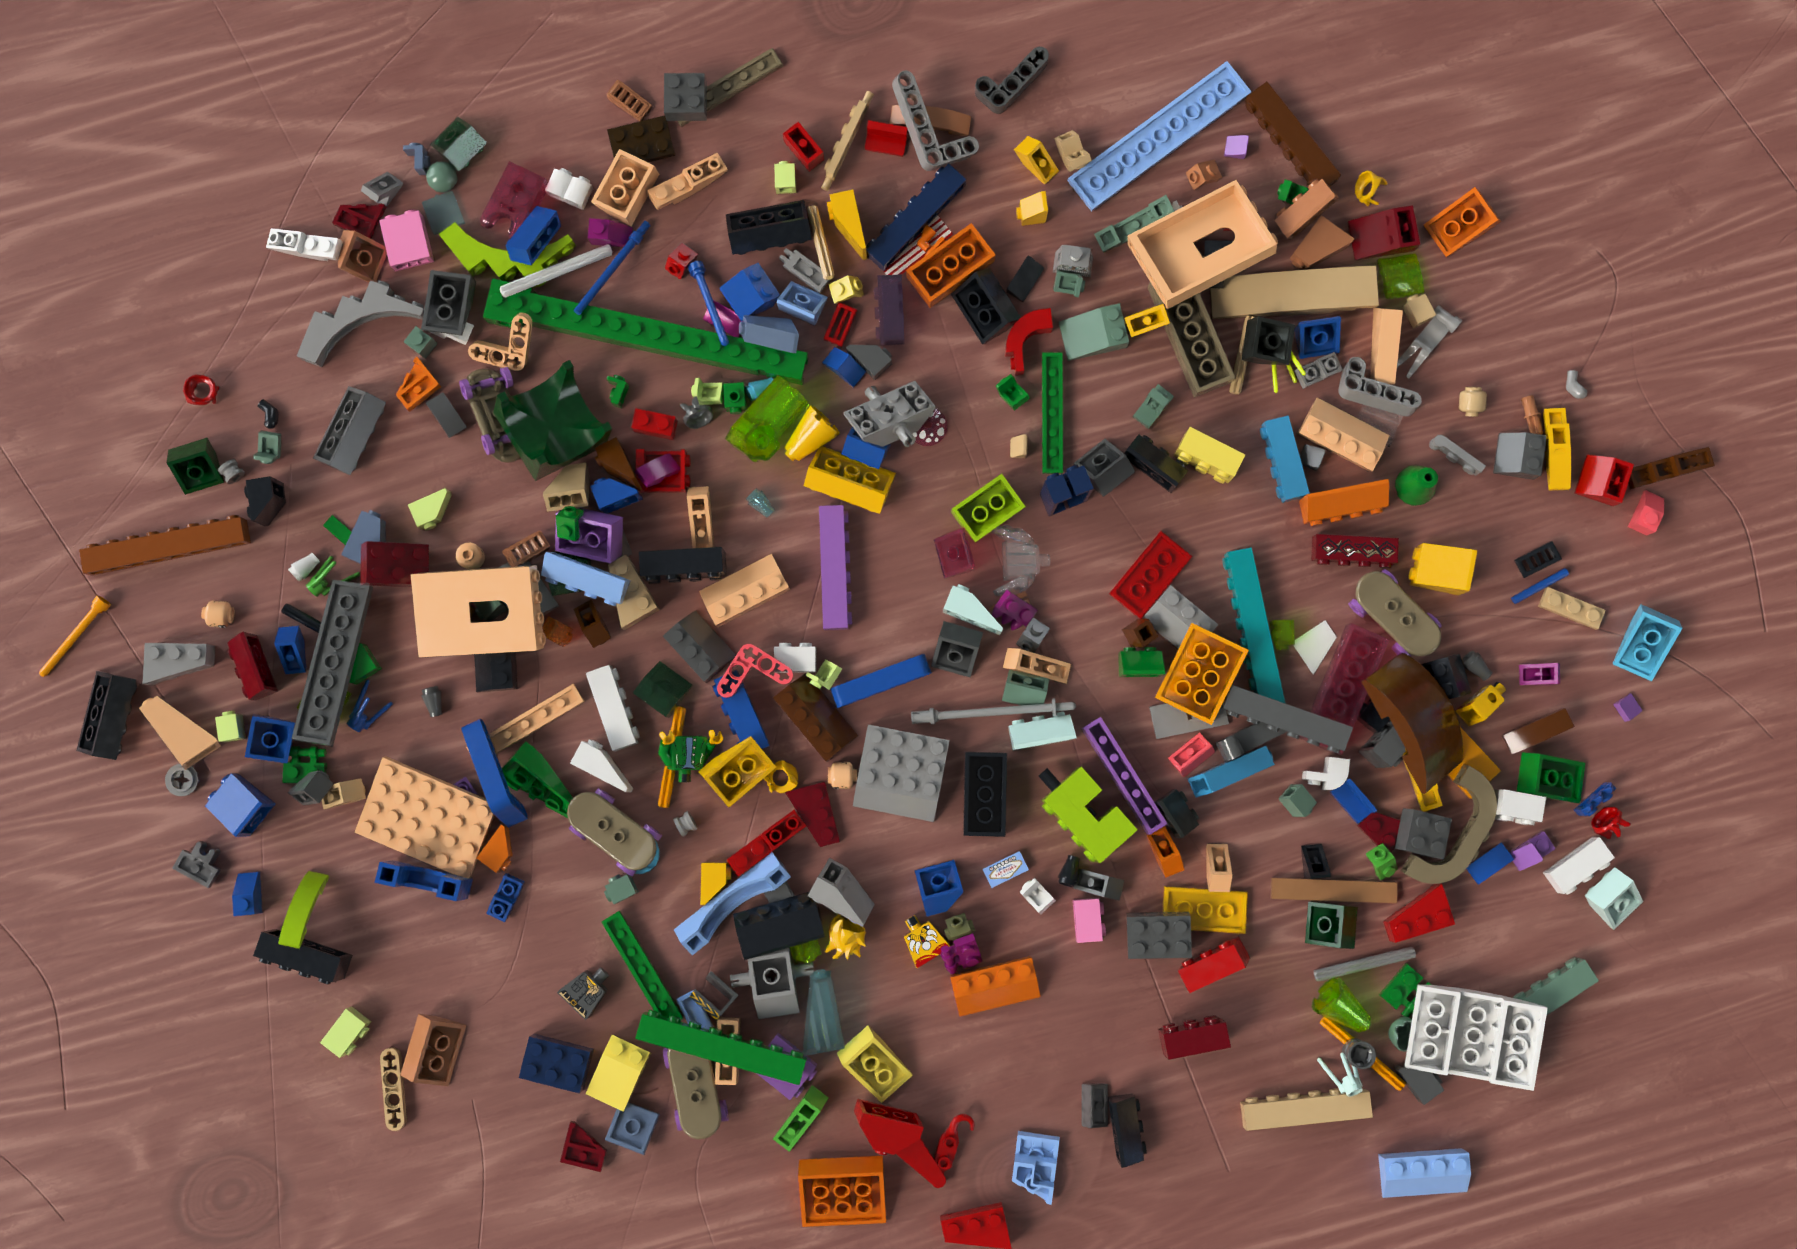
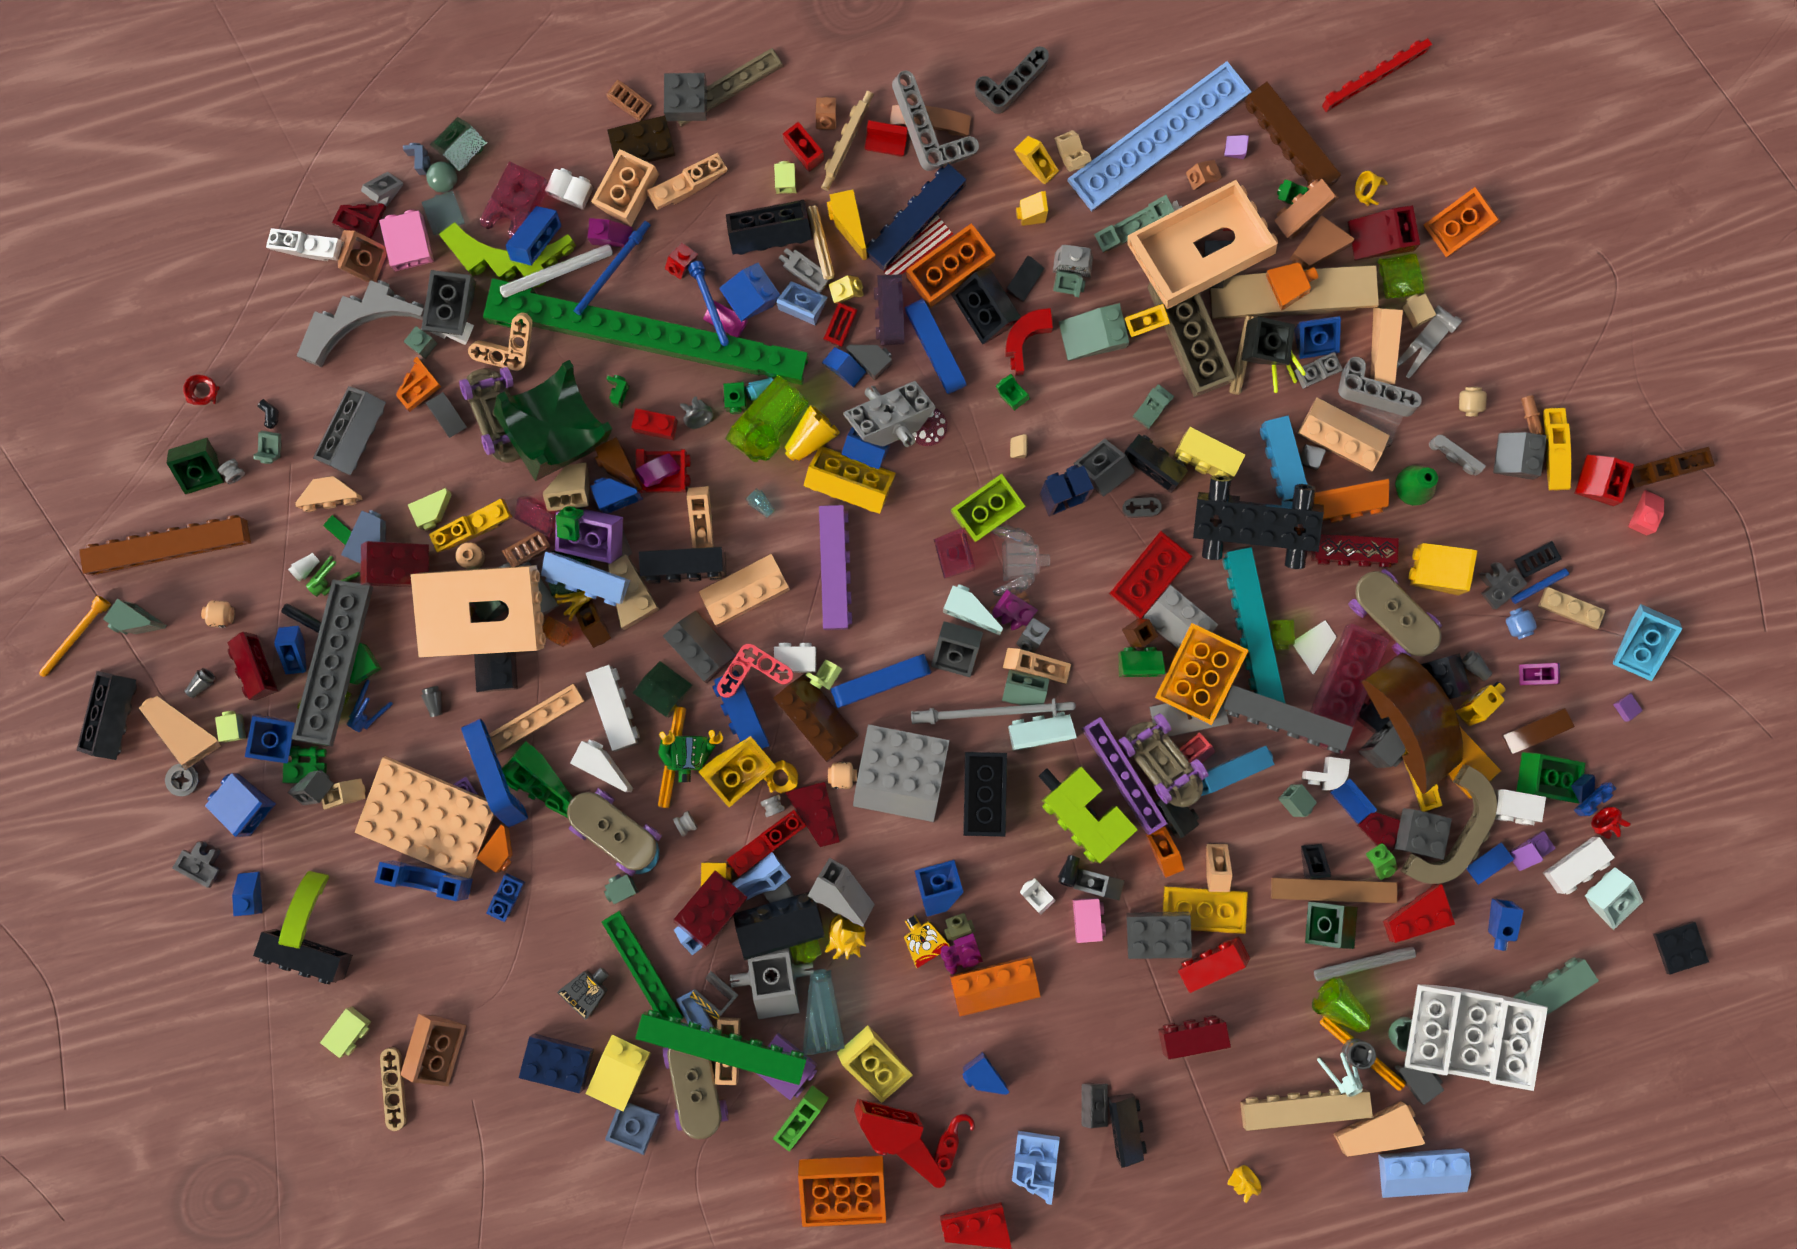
light grey wedge [143,643,215,685] -> none
black slope [244,476,286,526] -> none
dark red wing [560,1121,607,1172] -> none
yellowish green bracket [691,378,724,405] -> none
sand blue slope [739,315,799,353] -> none
orange piece [917,225,946,256] -> none
tile [983,851,1029,888] -> none
green plate [1042,352,1063,474] -> none
dark grey beam [1216,722,1288,762] -> none
green plate [1379,963,1431,1017] -> none
light grey arm [1566,370,1587,399] -> none
none -> sand green slope [103,599,167,635]
none -> dark grey cone [184,668,215,698]
none -> light nougat slope [295,476,362,512]
none -> yellow slope [429,499,512,553]
none -> clear pink slope [514,496,558,537]
none -> yellow piece [555,590,592,621]
none -> dark red brick [673,870,747,949]
none -> light grey wheel [760,795,785,818]
none -> nougat bracket [815,97,836,129]
none -> blue beam [904,298,967,395]
none -> blue slope [962,1052,1009,1095]
none -> dark tan piece [1118,713,1208,807]
none -> dark grey beam [1122,497,1162,518]
none -> black piece [1193,475,1324,569]
none -> yellow piece [1228,1165,1262,1203]
none -> orange torso [1266,263,1319,310]
none -> red plate [1322,38,1432,112]
none -> light nougat slope [1333,1101,1425,1157]
none -> flat silver plate [1479,562,1527,609]
none -> blue torso [1488,898,1524,951]
none -> medium blue head [1505,608,1537,639]
none -> dark blue slope [1571,774,1595,803]
none -> black plate [1653,921,1709,975]

